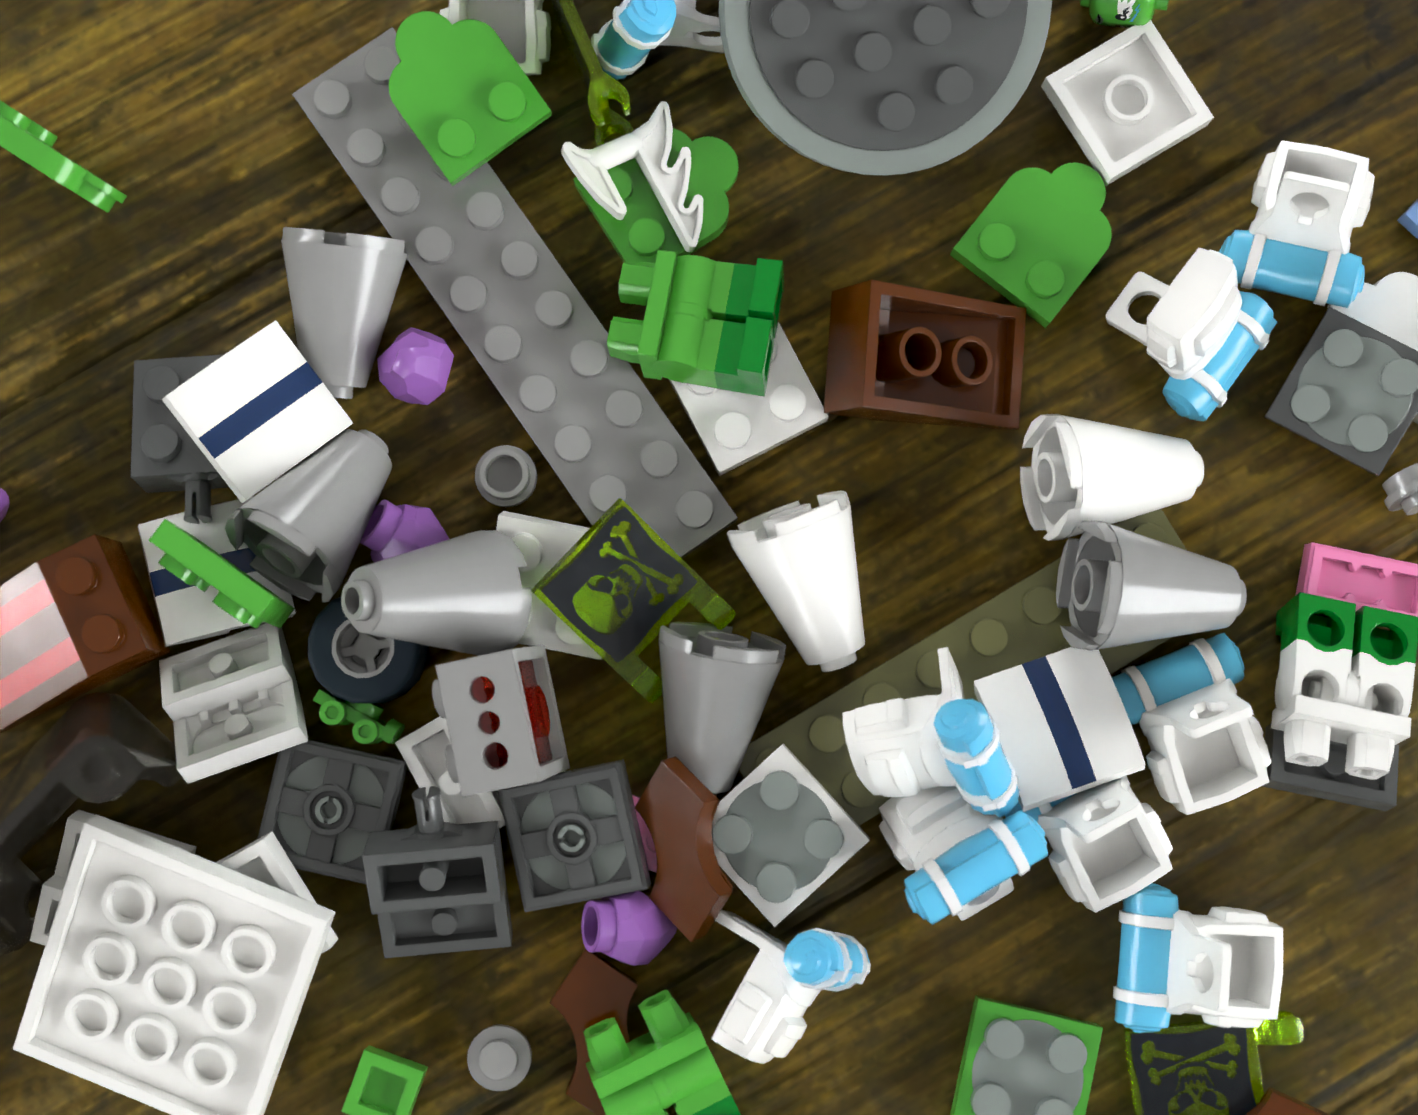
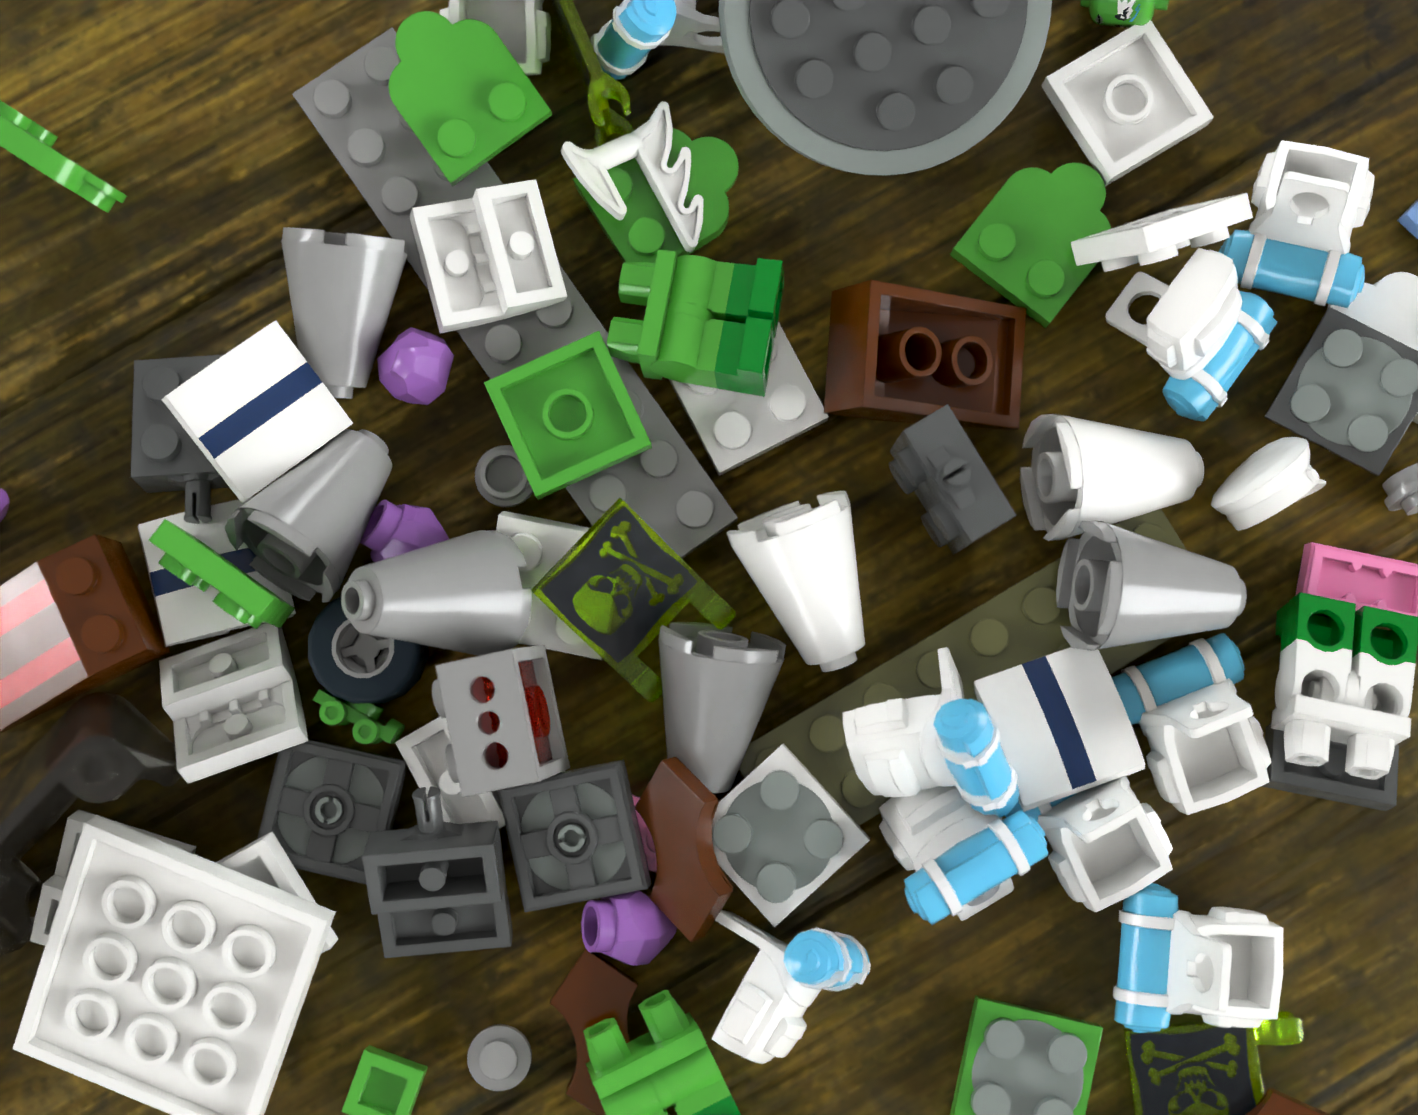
none -> white slope [409,179,568,334]
none -> bright green plate [484,331,652,500]
none -> dark grey plate [889,404,1016,555]
none -> white plate [1070,193,1253,272]
none -> white piece [1211,437,1327,531]

